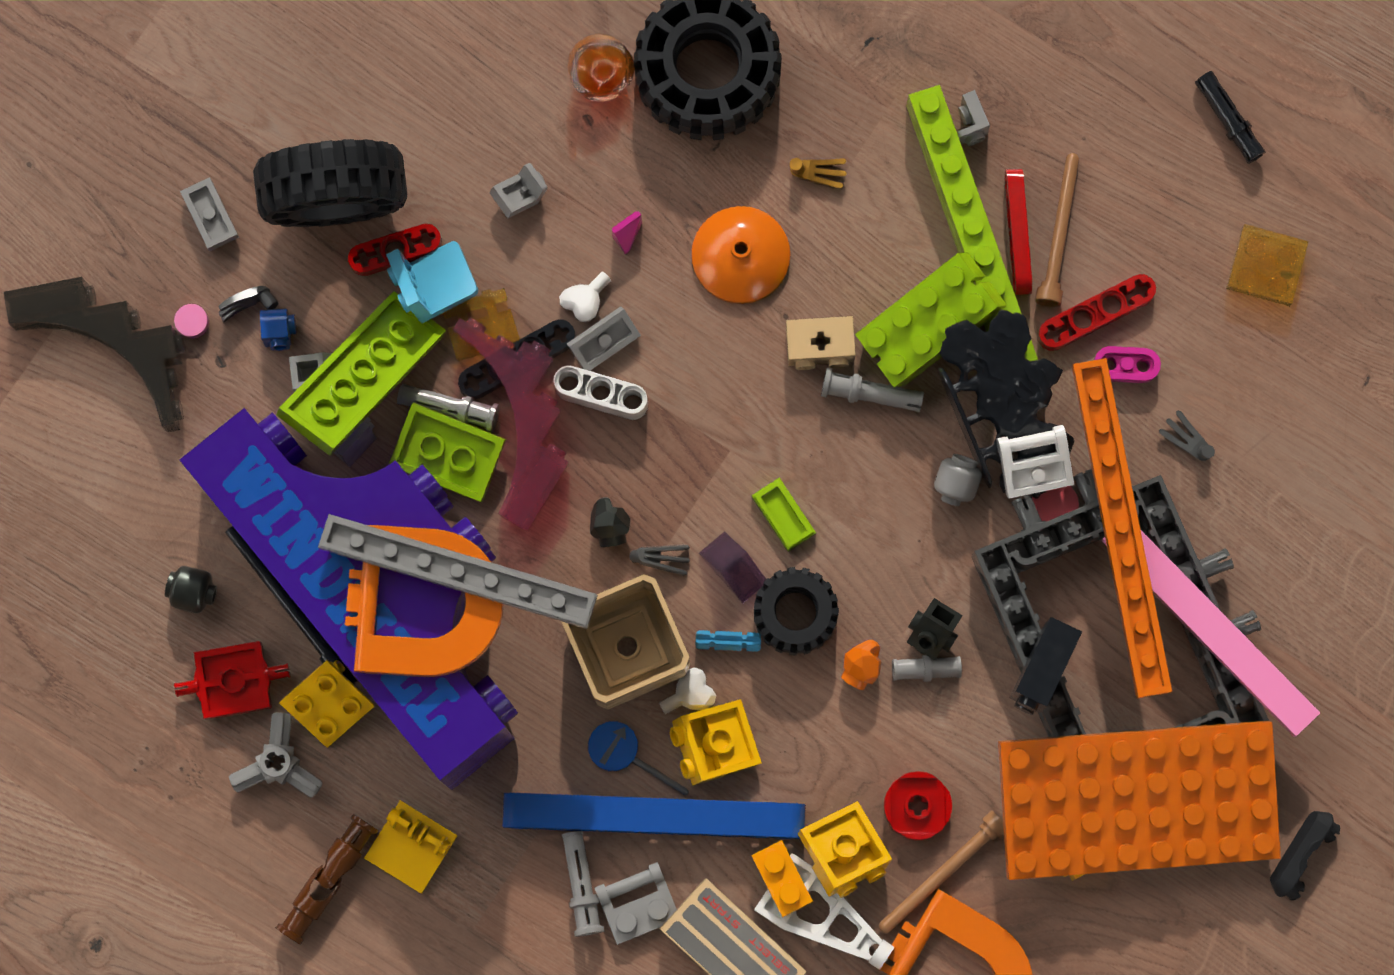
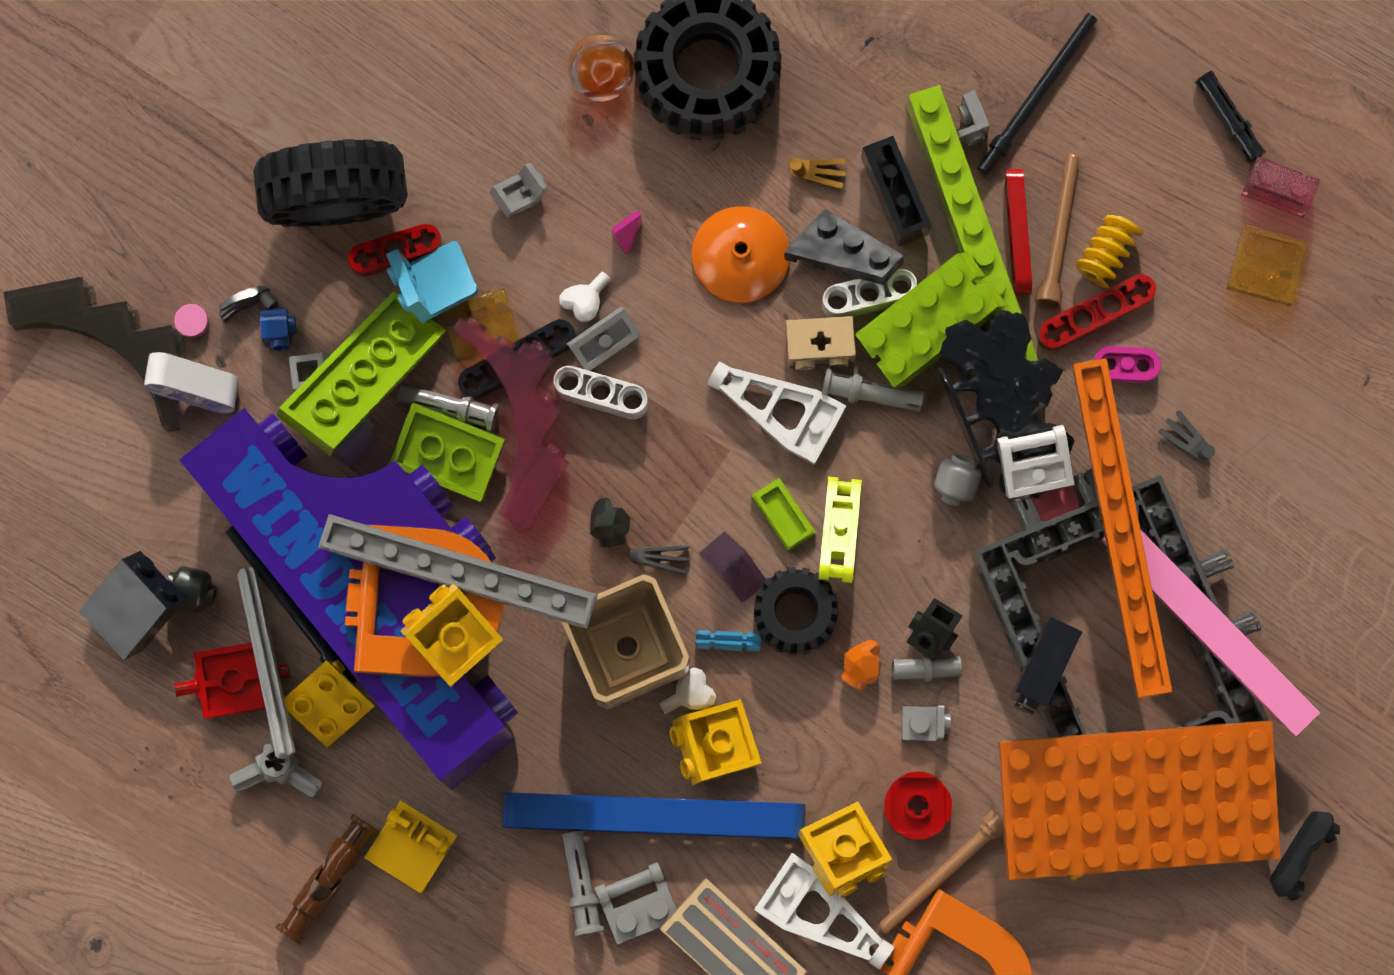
light grey plate [180,177,239,252] -> none
blue piece [588,721,689,795] -> none
light orange plate [751,840,813,918] -> none
none -> brick [79,551,185,660]
none -> white beam [143,352,239,413]
none -> light grey axle [237,567,296,759]
none -> yellow plate [400,584,503,687]
none -> white plate [707,361,846,465]
none -> wing [784,209,904,285]
none -> neon yellow plate [818,476,862,583]
none -> white beam [822,269,917,318]
none -> black brick [861,136,931,247]
none -> light grey bracket [901,705,951,742]
none -> black bar [977,13,1097,175]
none -> yellow piece [1075,215,1144,289]
none -> clear pink brick [1241,156,1320,218]

